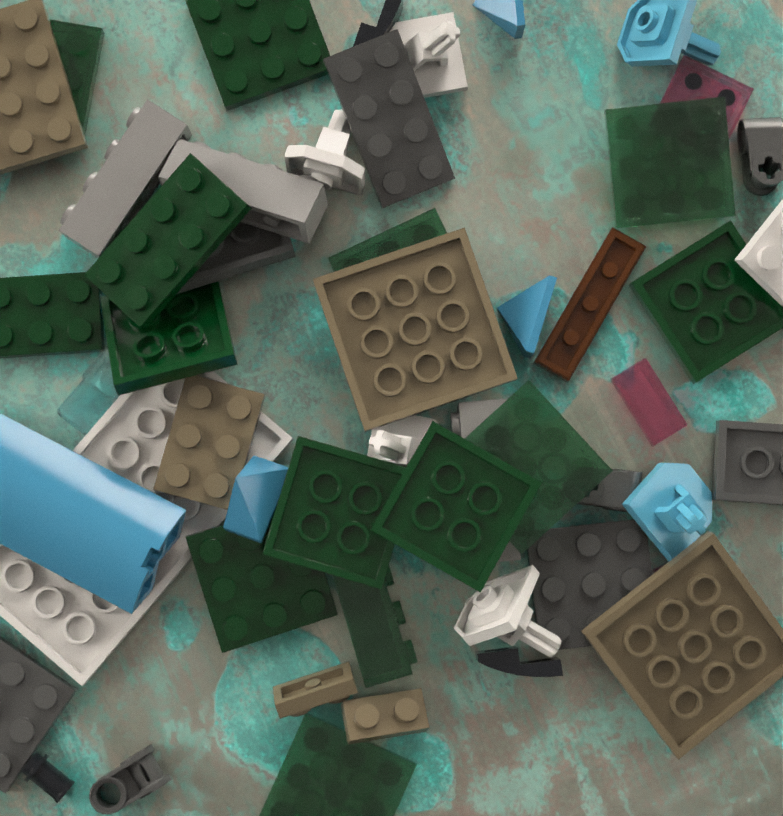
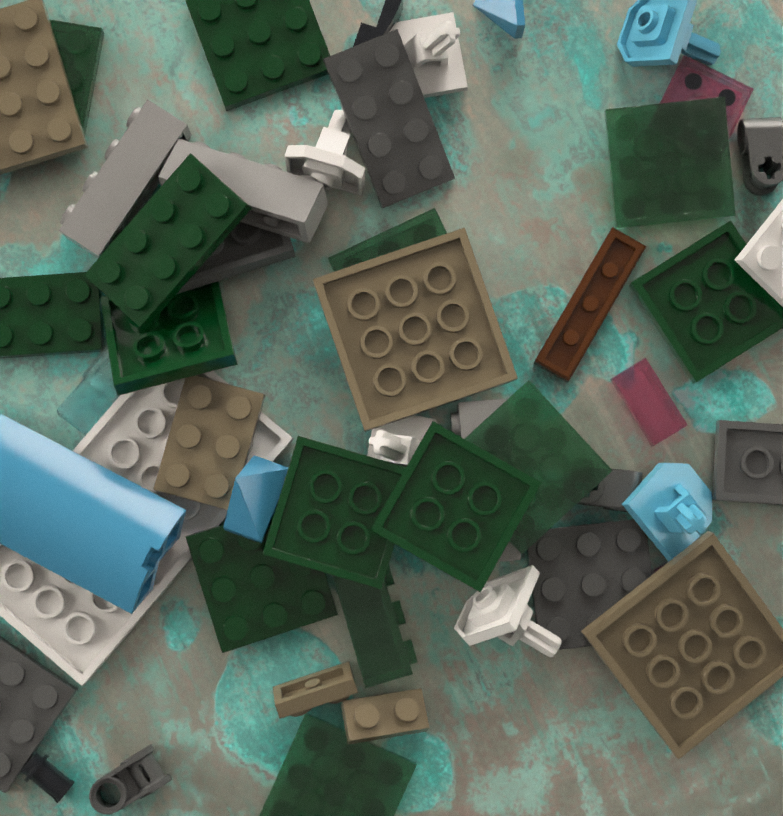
black slope [475,646,563,677] -> none
dark azure slope [497,275,557,359] -> none

